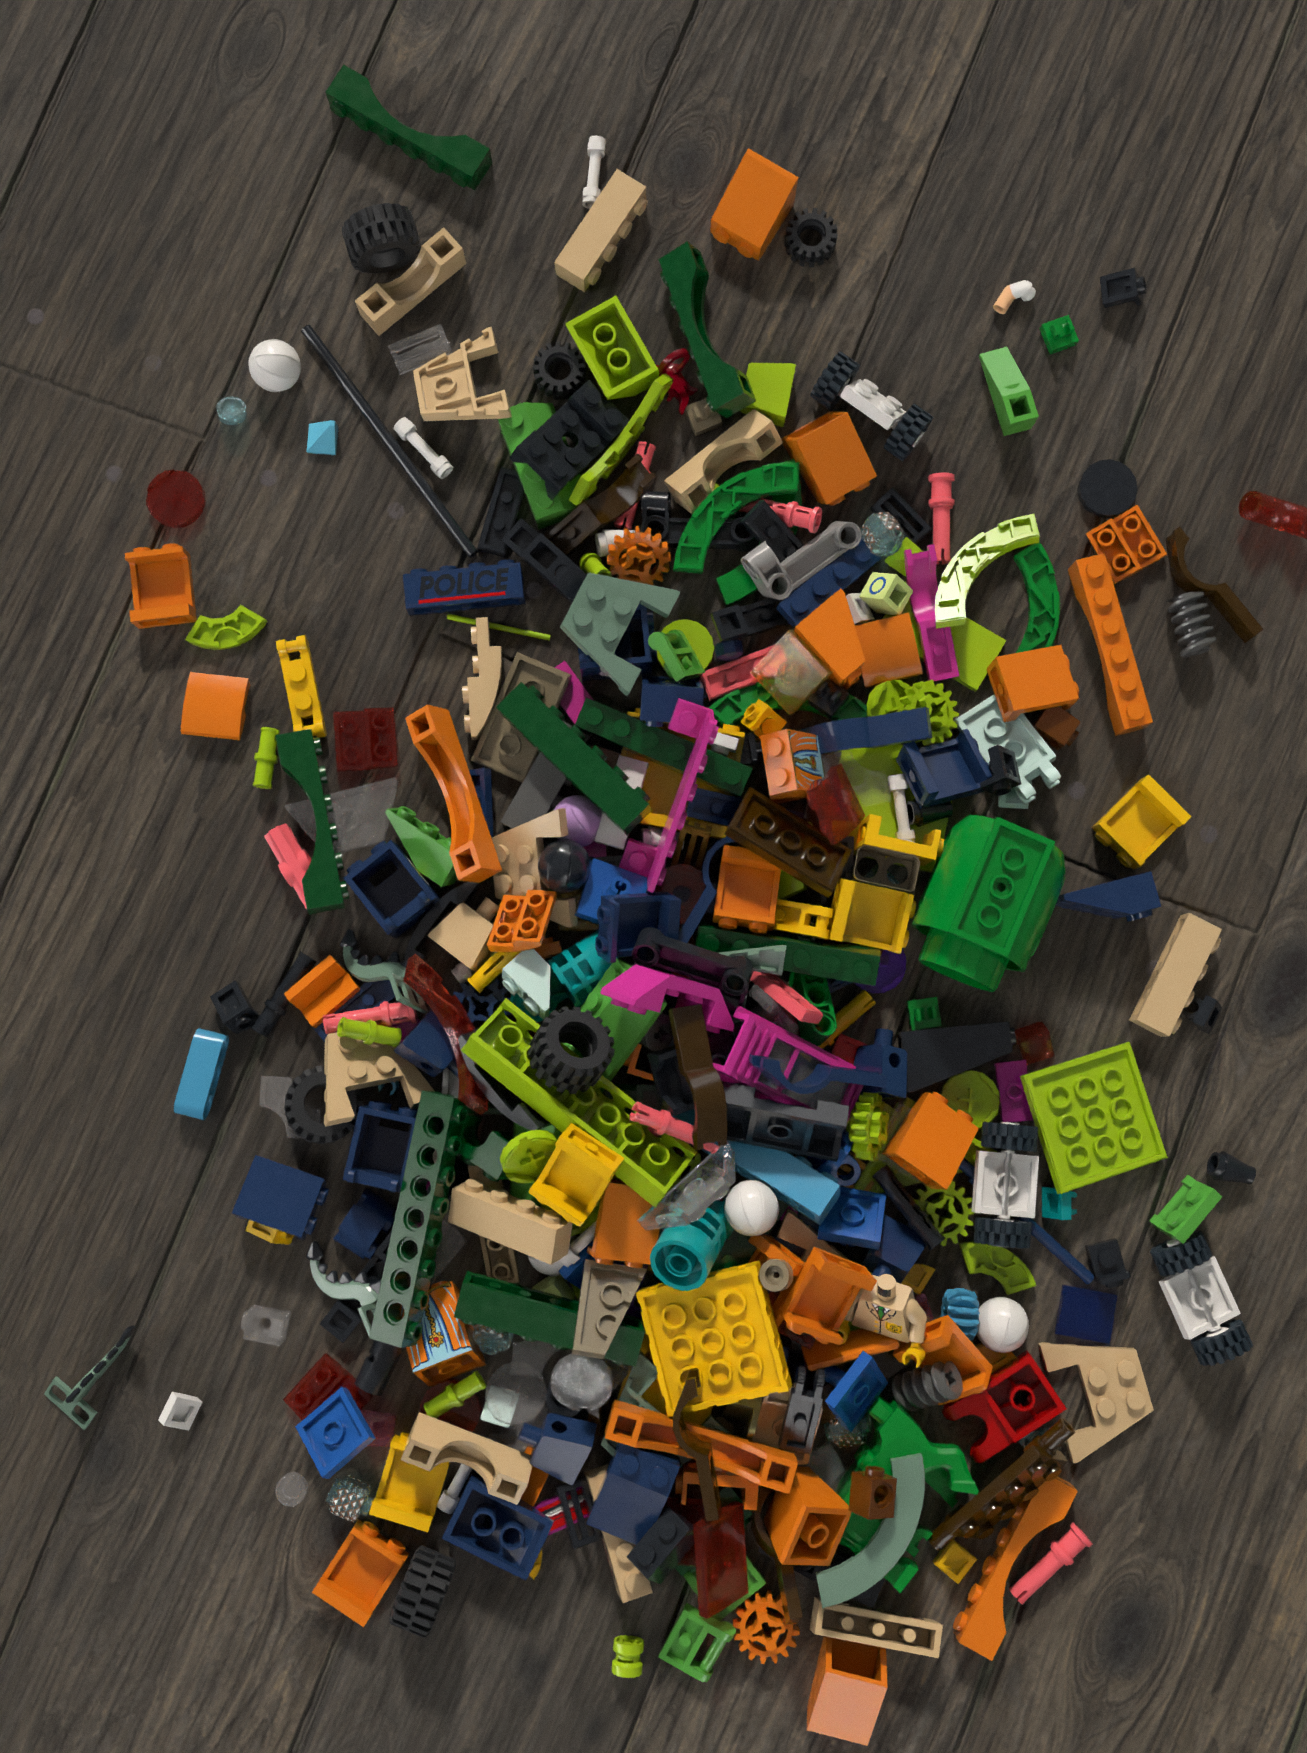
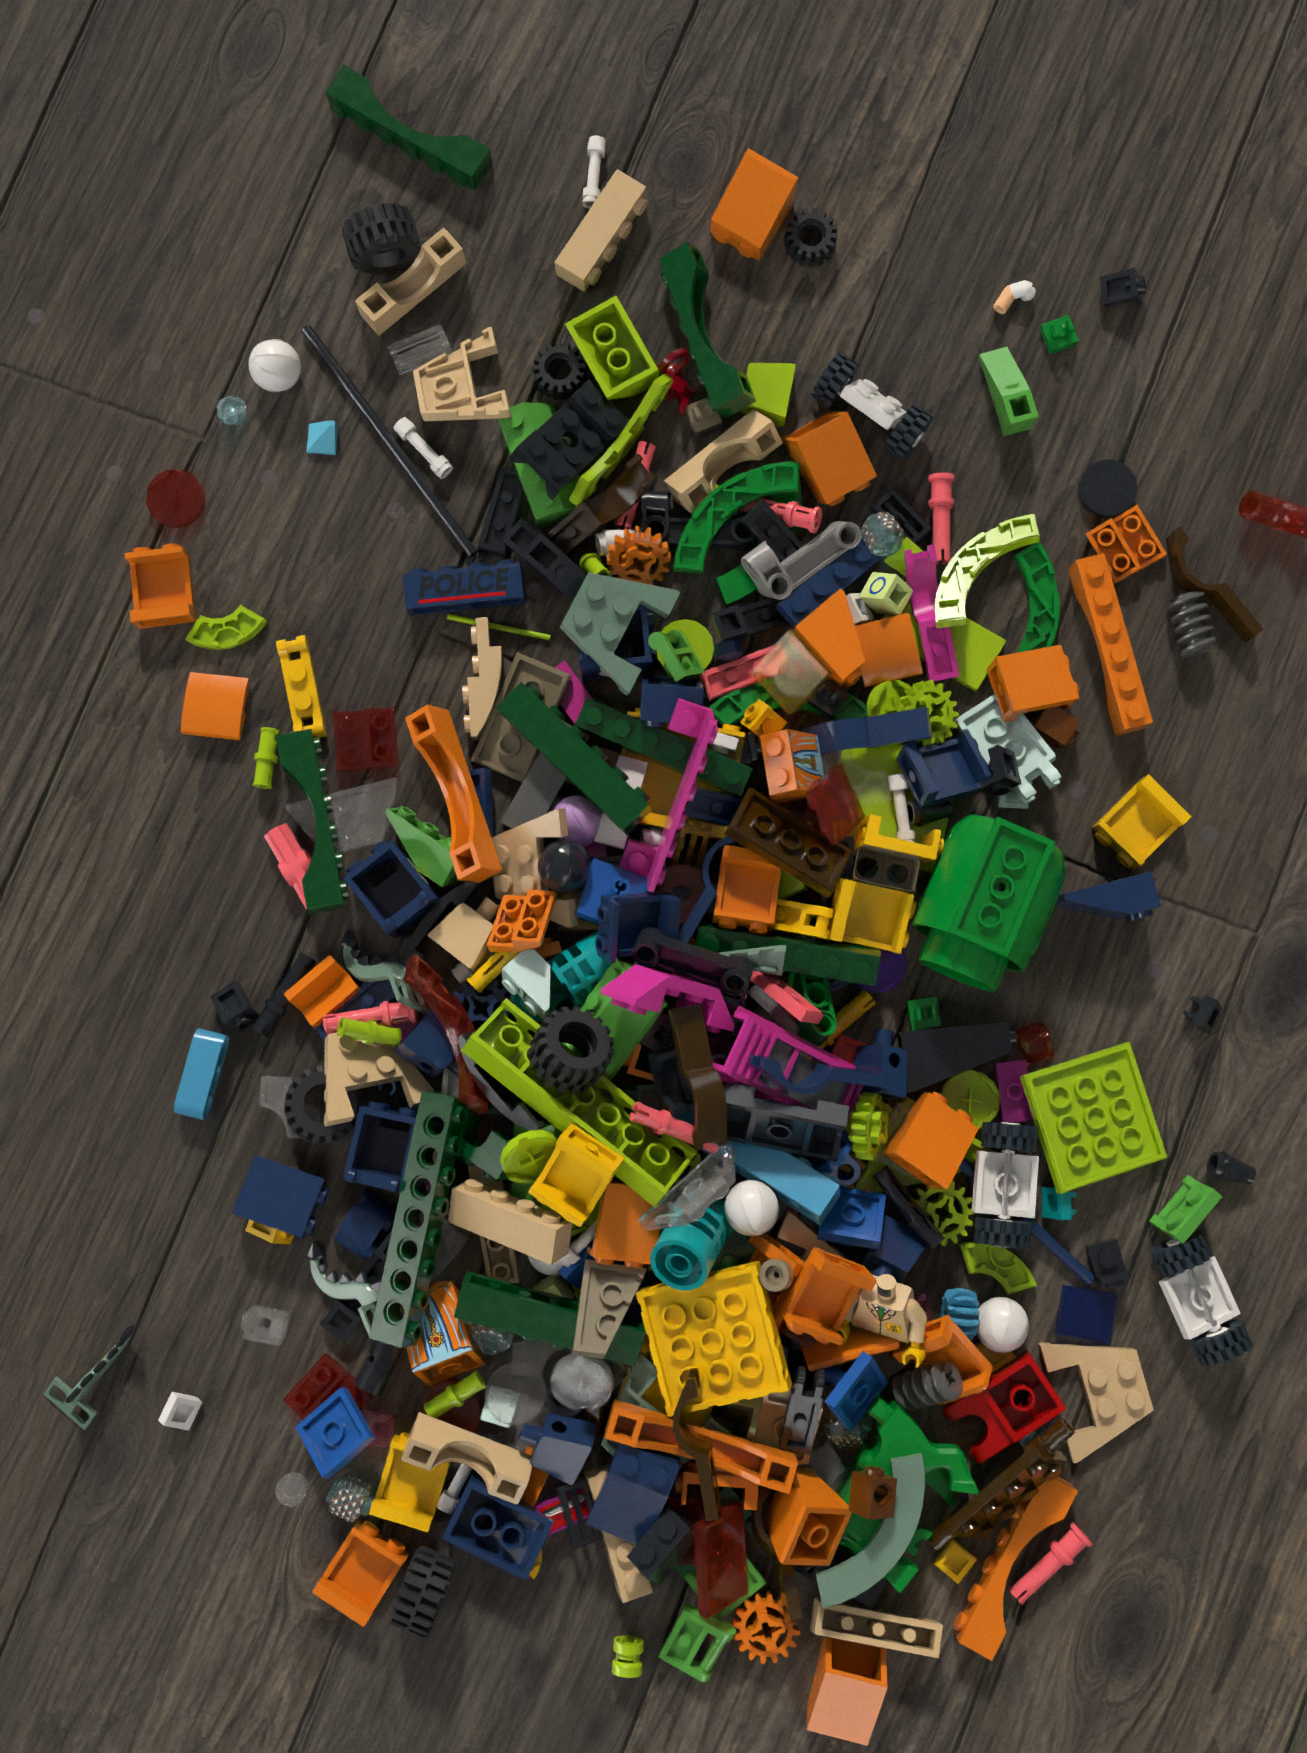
yellow tile [901,1263,936,1296] -> none
tan brick [1129,913,1222,1037] -> none

